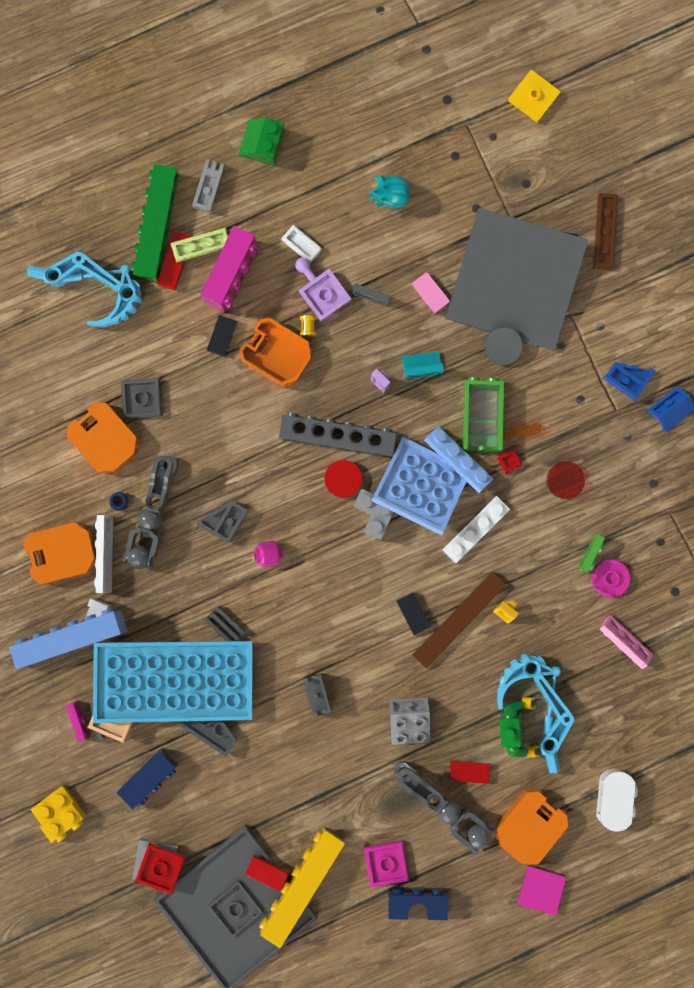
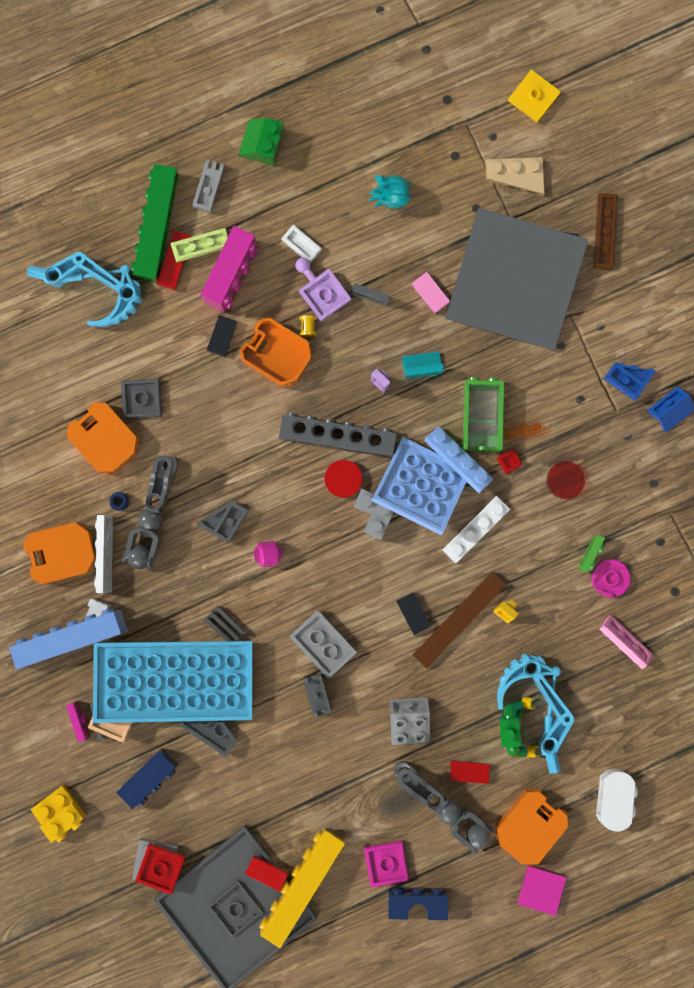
dark grey tile [484,327,523,365] -> none
none -> light grey plate [289,610,357,679]
none -> tan wing [485,157,544,196]

